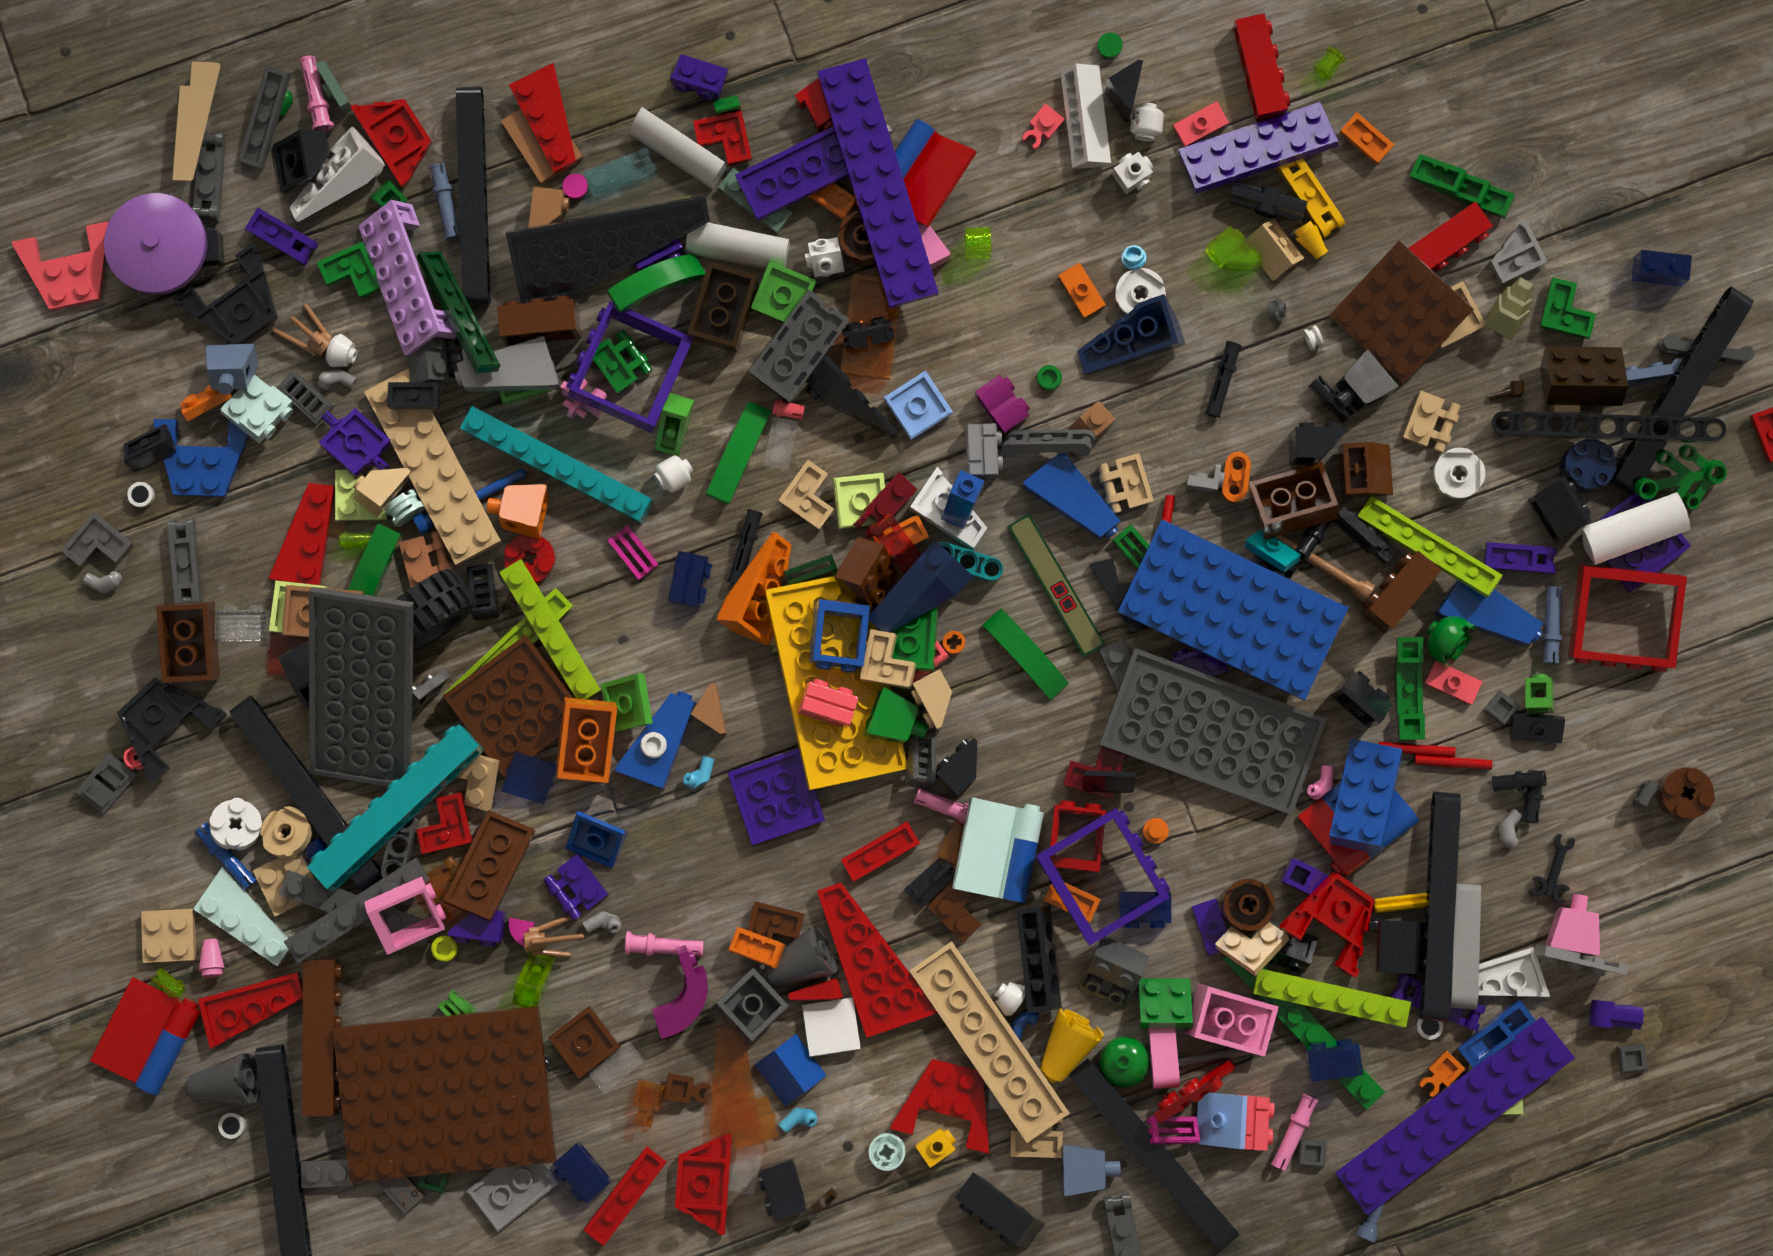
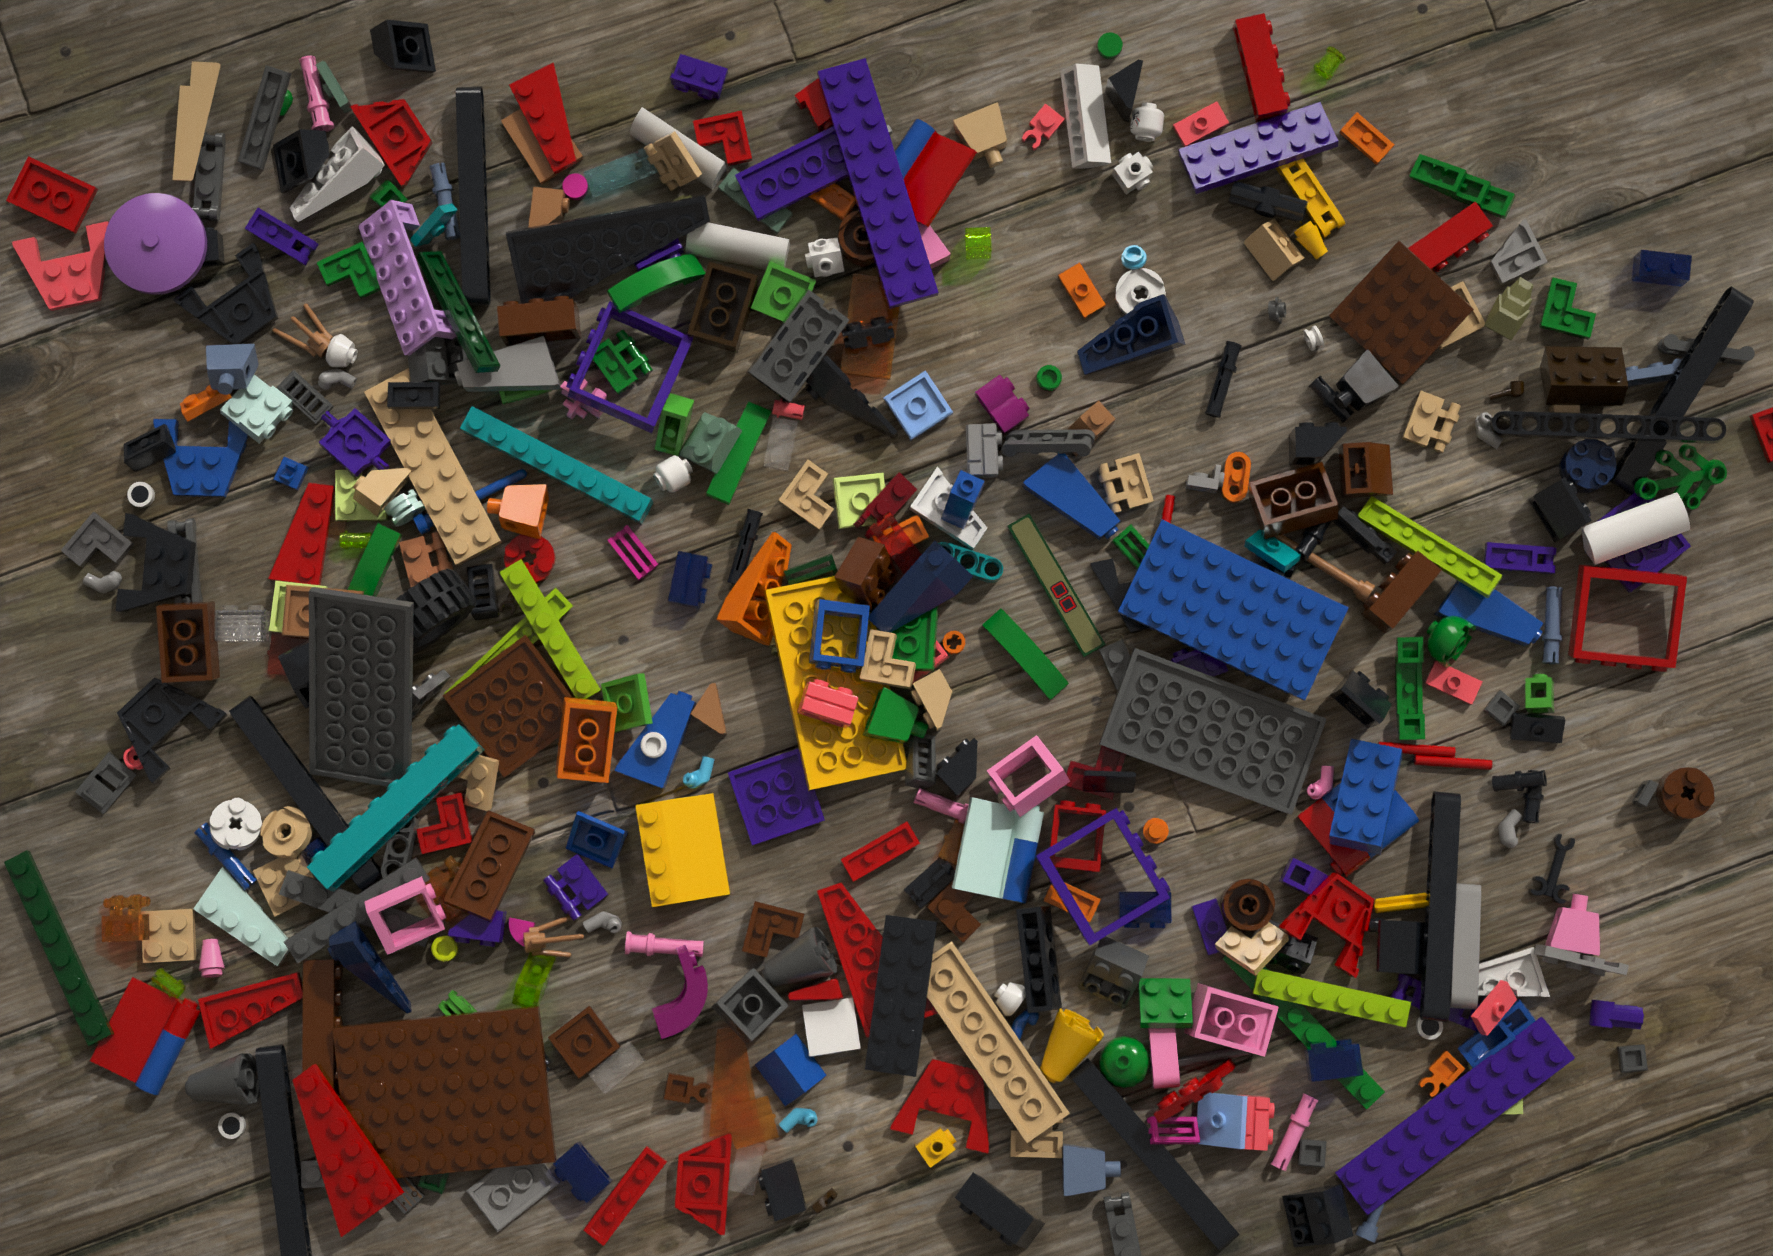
clear blue piece [501,751,556,804] -> none
clear orange plate [632,1079,665,1127] -> none
green slope [714,95,741,116] -> none
orange plate [728,927,785,969] -> none
light aqua wheel [869,1133,906,1171] -> none
clear neon green slope [1205,226,1263,272] -> none
white plate [1433,448,1485,499] -> none
none -> dark green plate [4,850,114,1046]
none -> red plate [6,156,98,234]
none -> clear orange plate [102,894,151,942]
none -> black wing [116,513,196,612]
none -> blue tile [274,457,308,490]
none -> red wing [292,1064,404,1237]
none -> dark blue wedge [327,921,412,1014]
none -> black slope [370,20,436,73]
none -> teal plate [410,204,458,247]
none -> yellow slope [635,793,730,907]
none -> tan plate [643,131,702,191]
none -> sand green slope [679,412,742,474]
none -> black plate [865,915,937,1077]
none -> tan torso [953,102,1007,168]
none -> bright pink window [987,735,1070,817]
none -> black slope [1282,1184,1353,1247]
none -> coral plate [1471,980,1517,1036]
none -> light grey arm [1475,412,1503,449]

